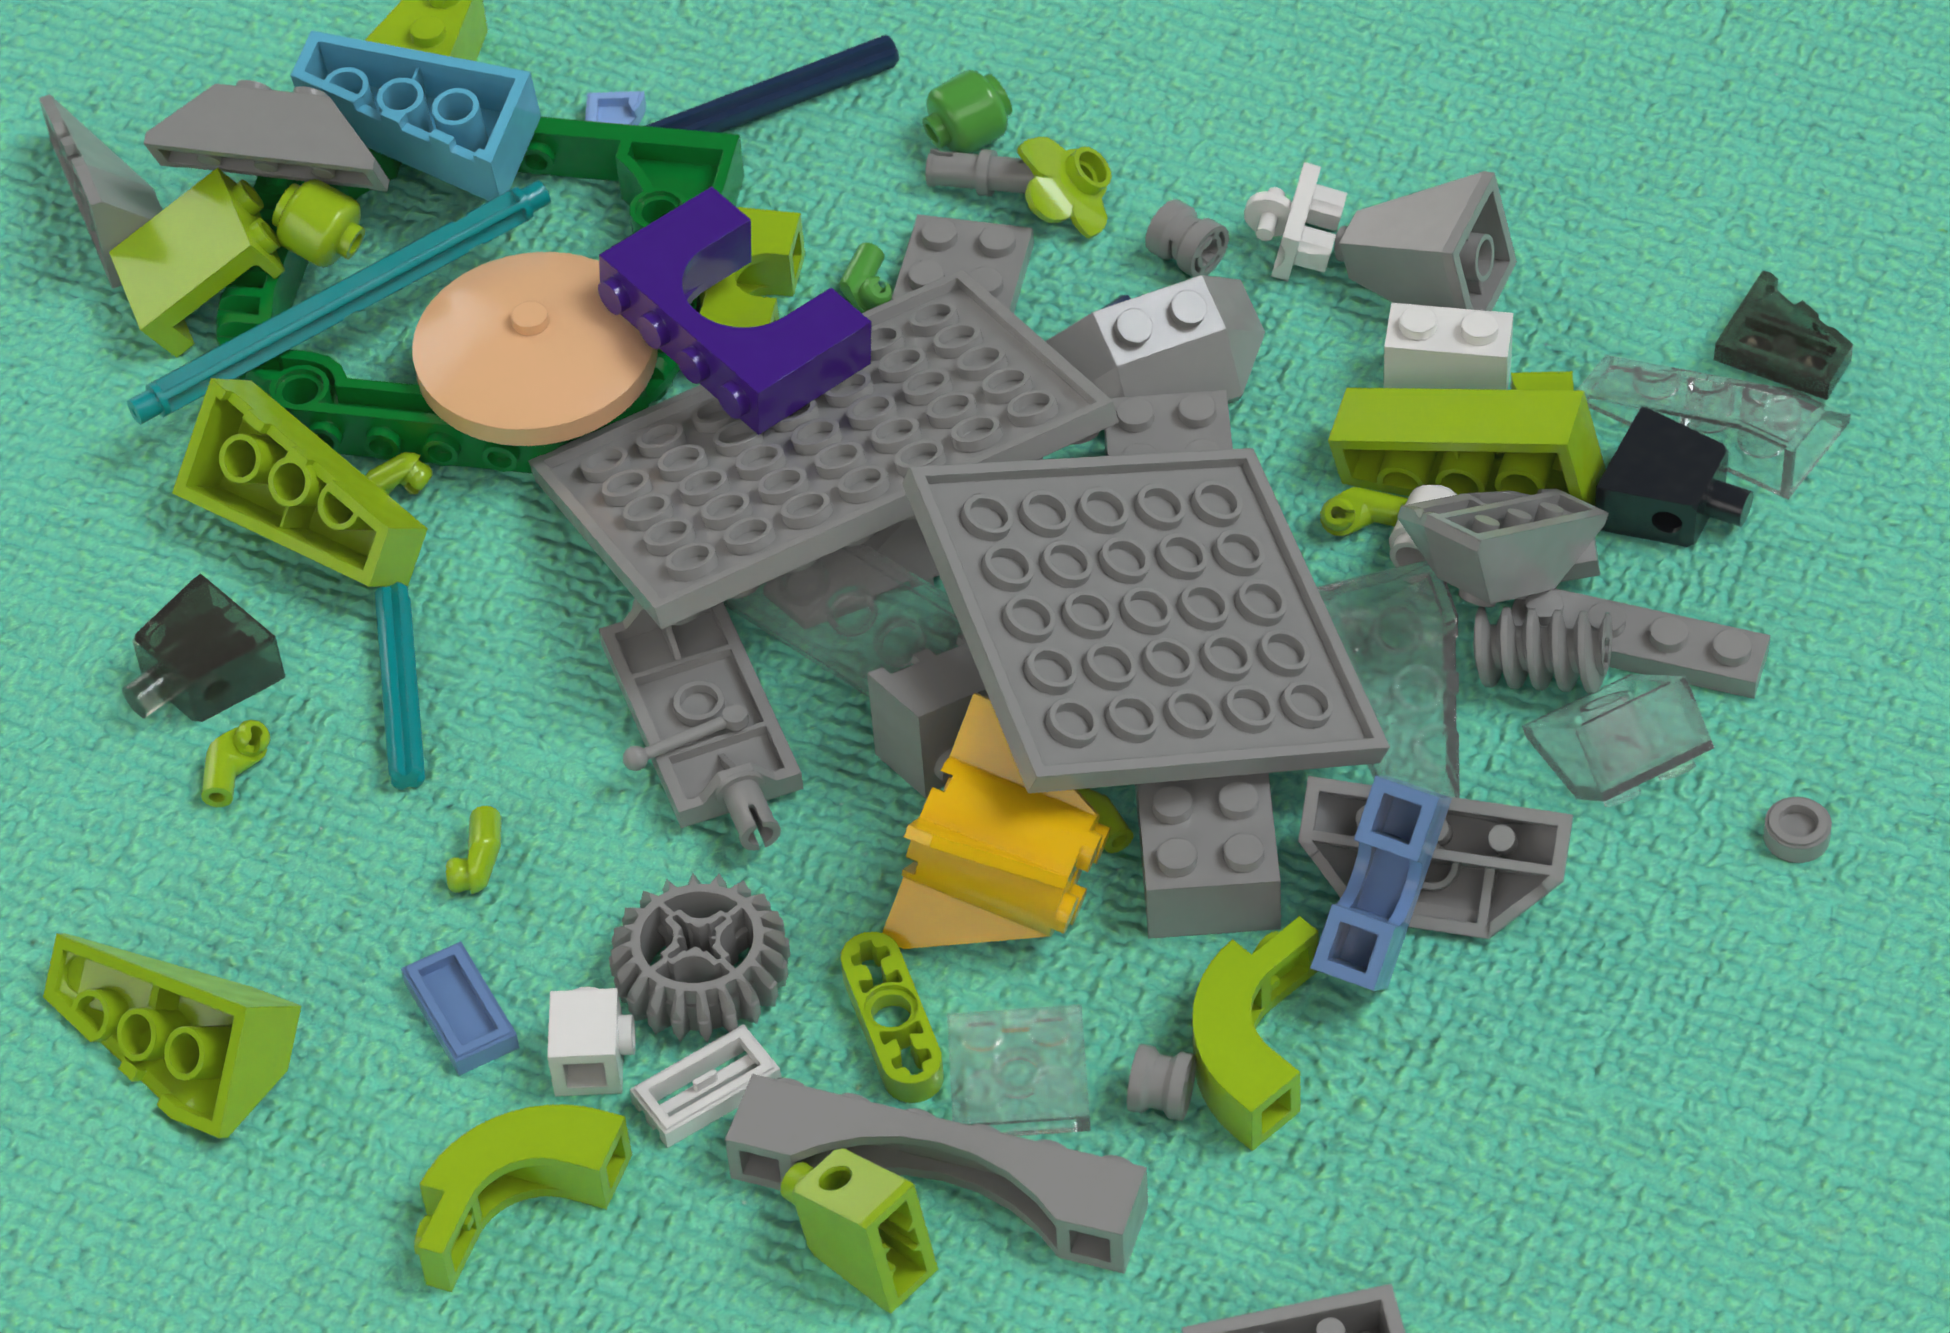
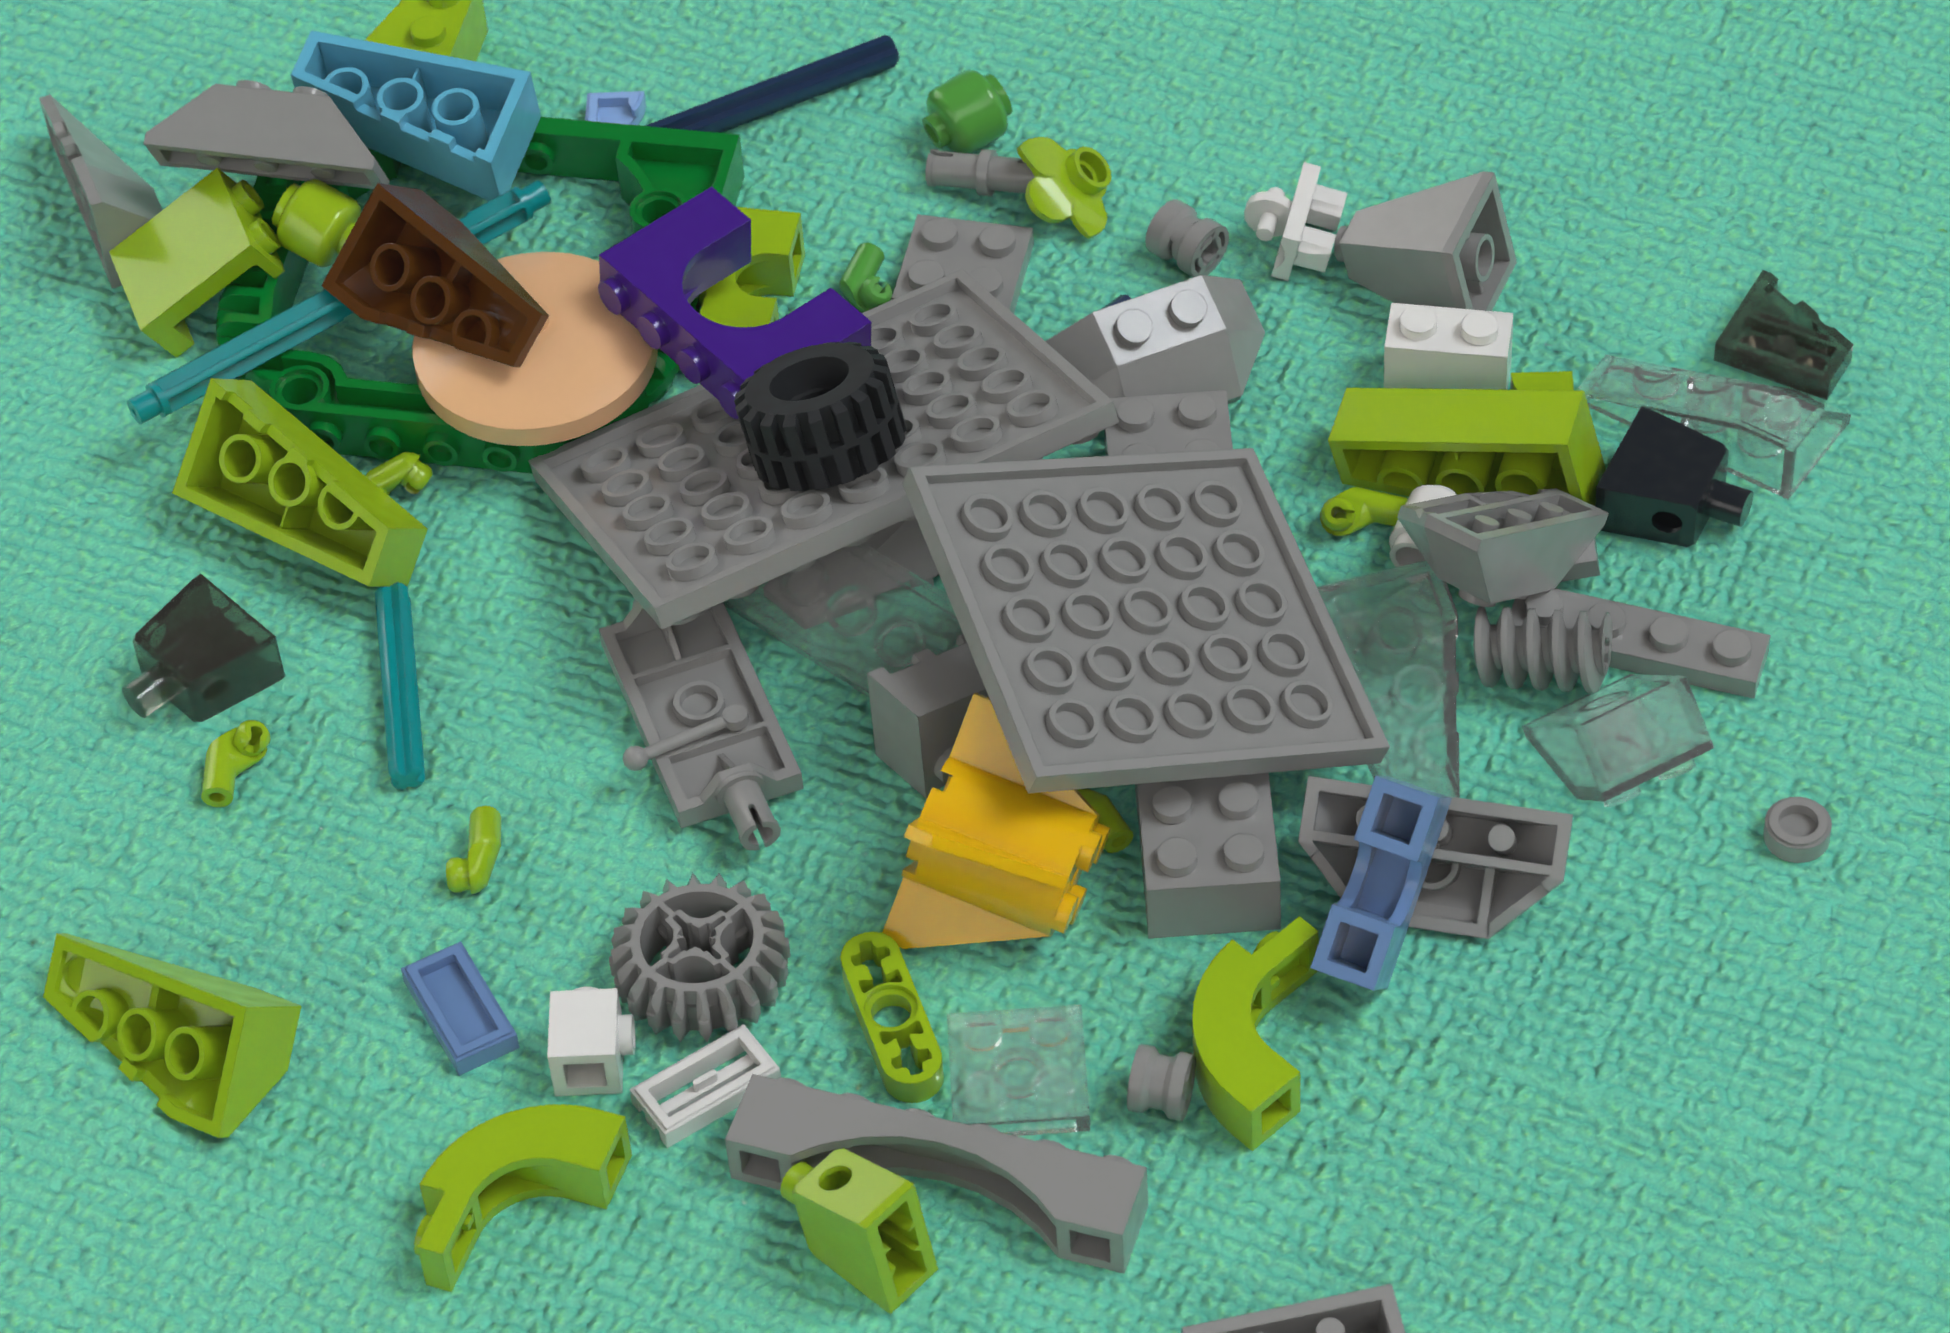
none -> reddish brown wedge [321,183,549,368]
none -> black tyre [734,342,907,492]

